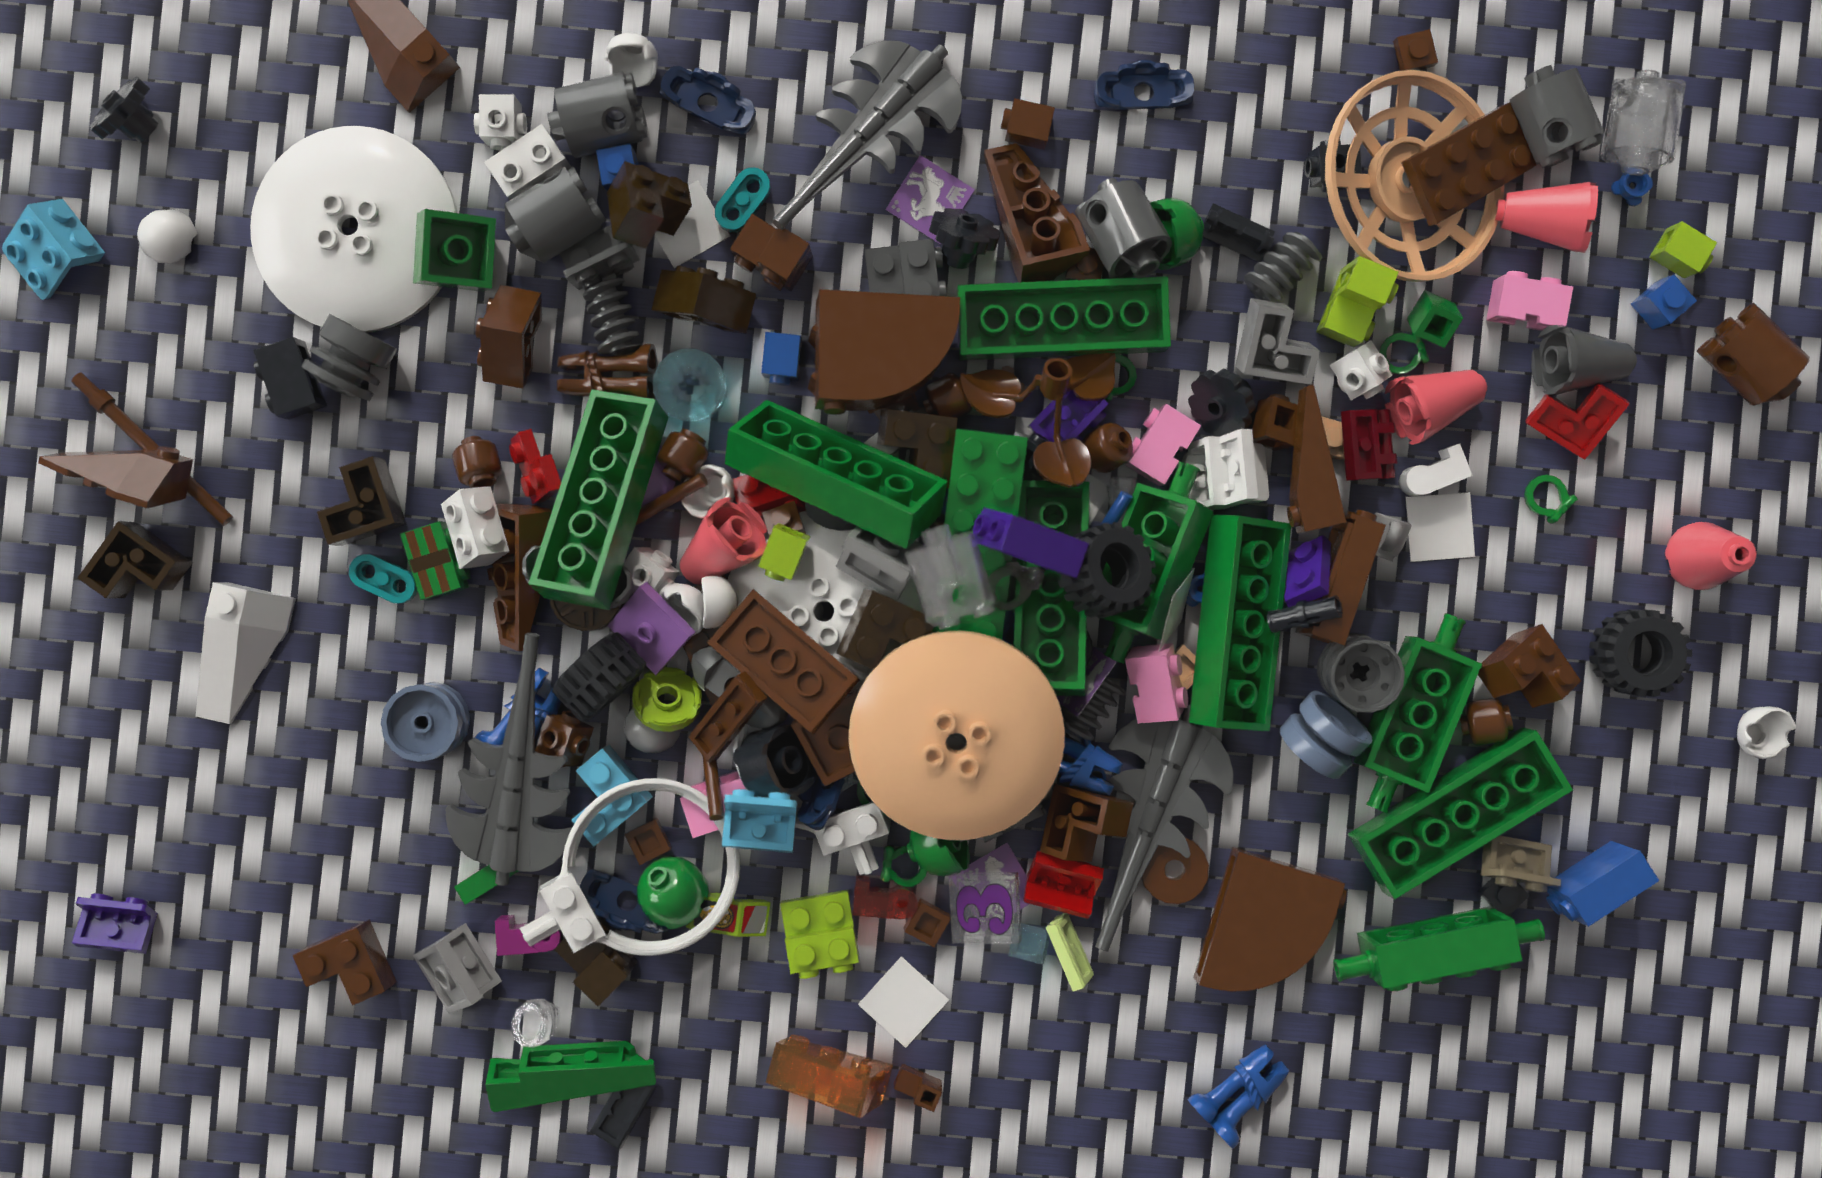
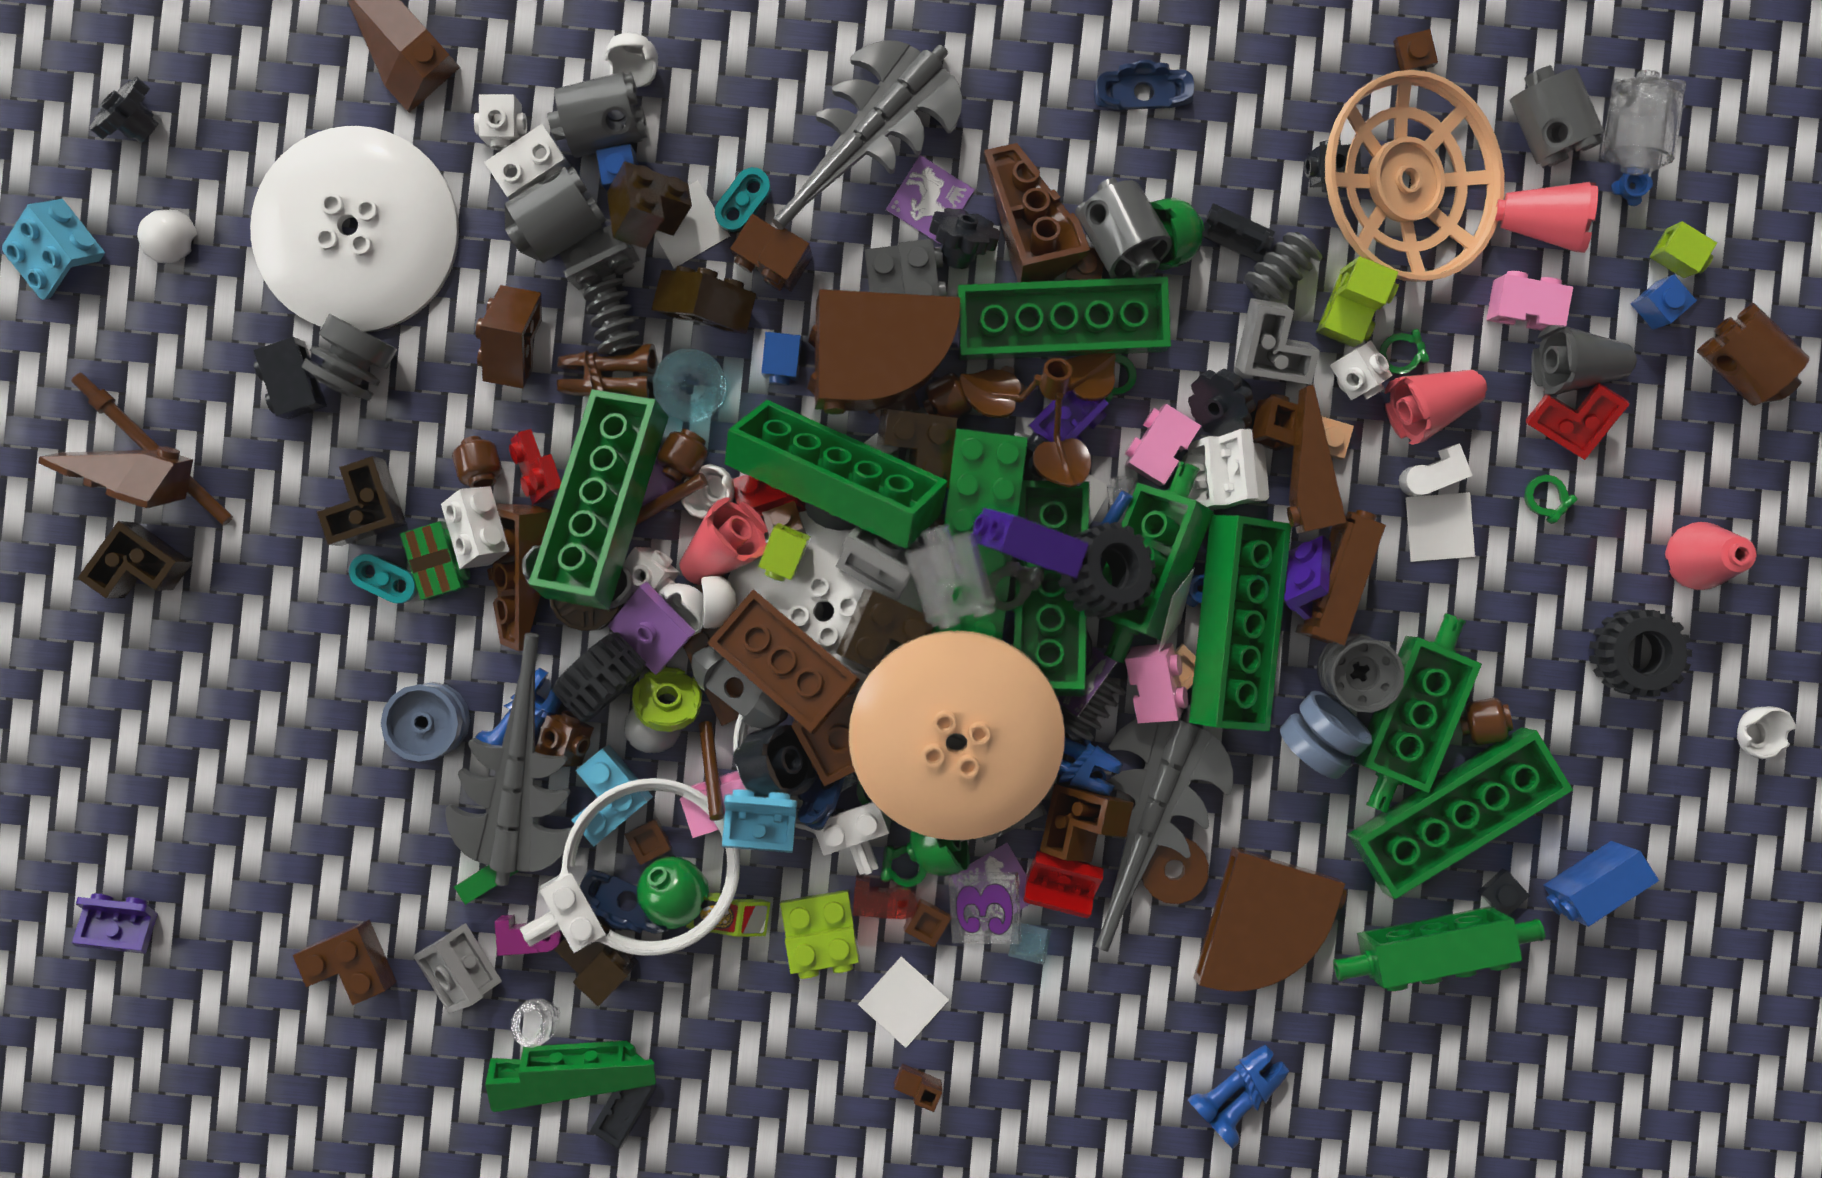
white wedge [196,582,296,724] -> none
green brick [413,209,496,292] -> none
dark blue piece [659,66,756,135] -> none
reddish brown tile [688,671,767,763] -> none
clear orange wedge [765,1035,893,1118] -> none
reddish brown brick [1000,98,1055,150] -> none
yellowish green tile [1046,913,1094,991] -> none
reddish brown head [1082,422,1133,473] -> none
black pin [1267,595,1343,633] -> none
dark red plate [1341,409,1398,481] -> none
light grey piece [1375,513,1412,562] -> none
reddish brown plate [1401,102,1537,226] -> none
green brick [1407,290,1463,348] -> none
reddish brown brick [1478,624,1581,708] -> none
dark tan bracket [1481,835,1561,892] -> none

